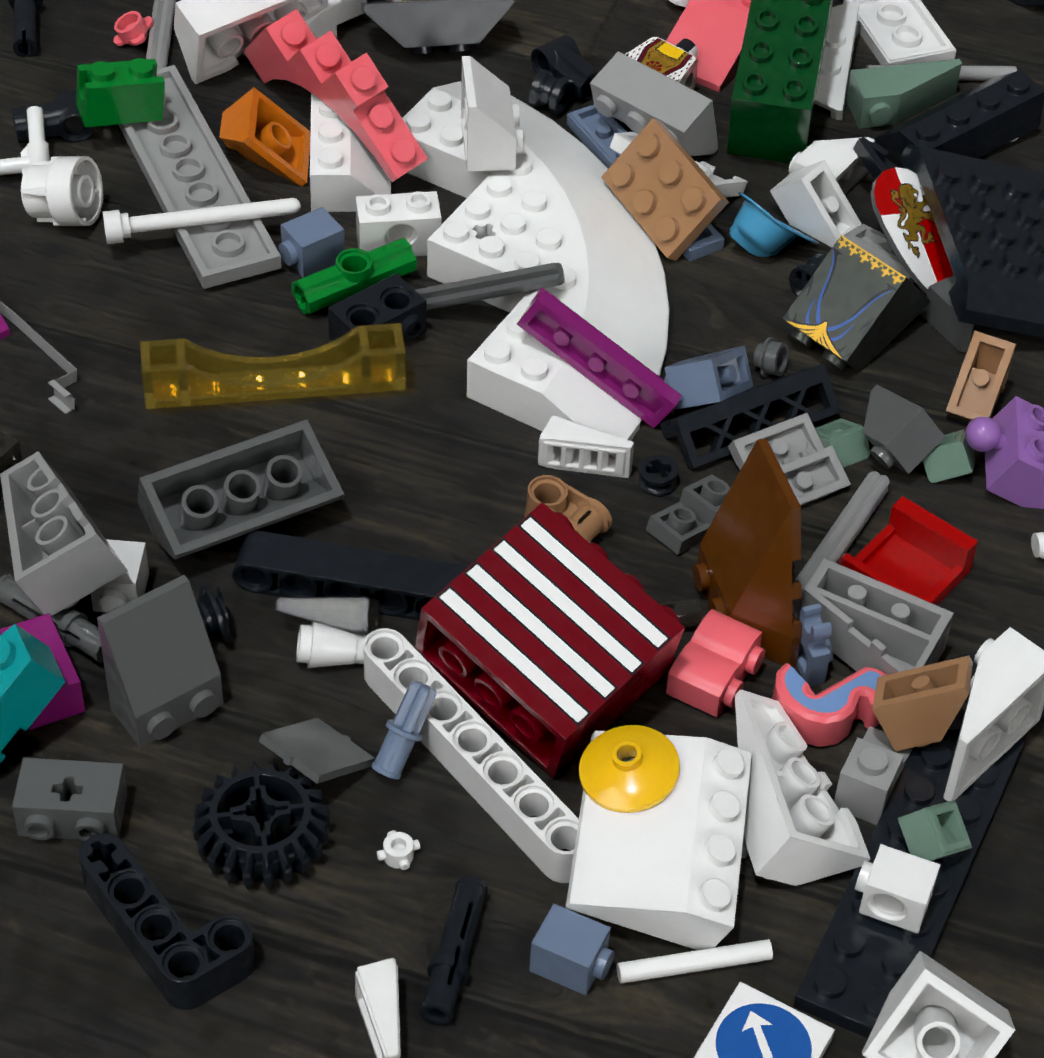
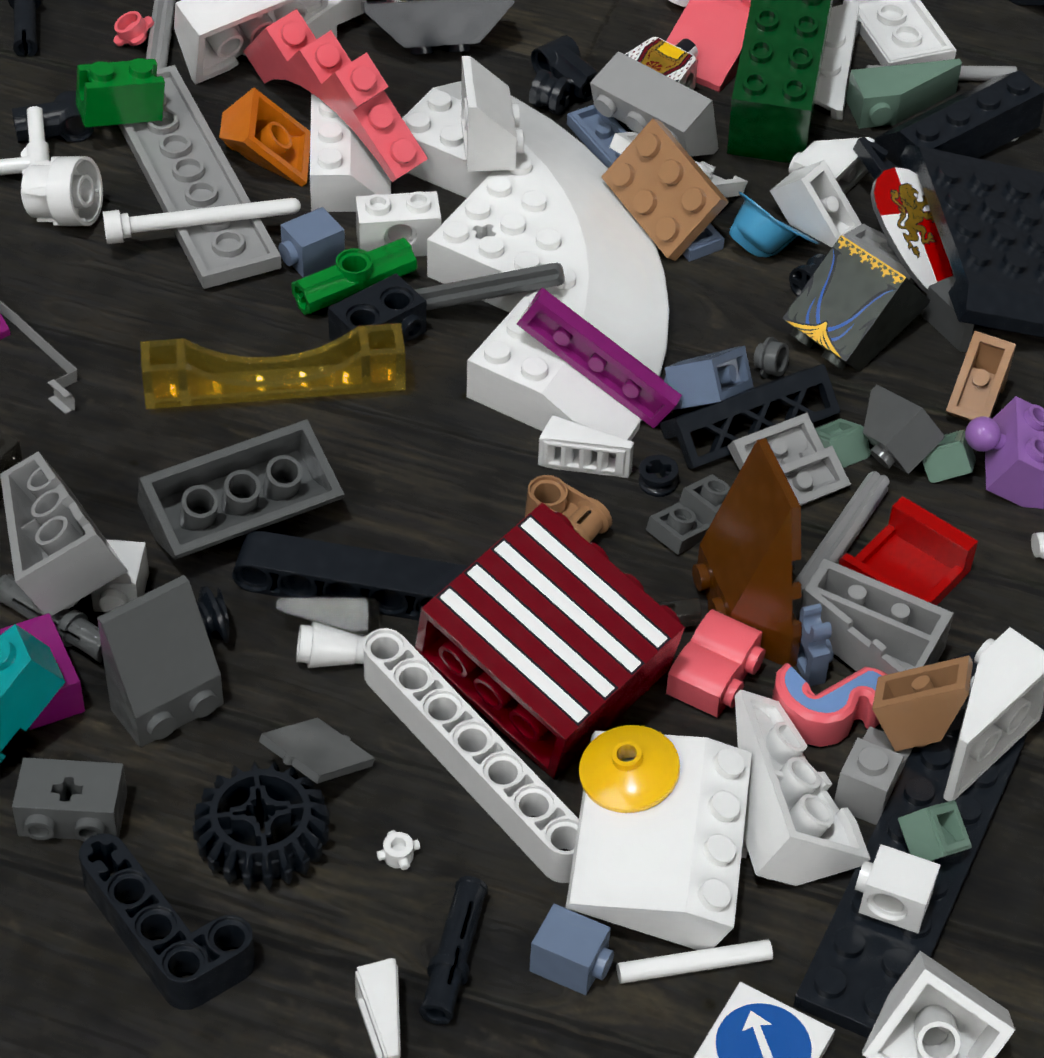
sand blue axle [371,681,436,779] -> none

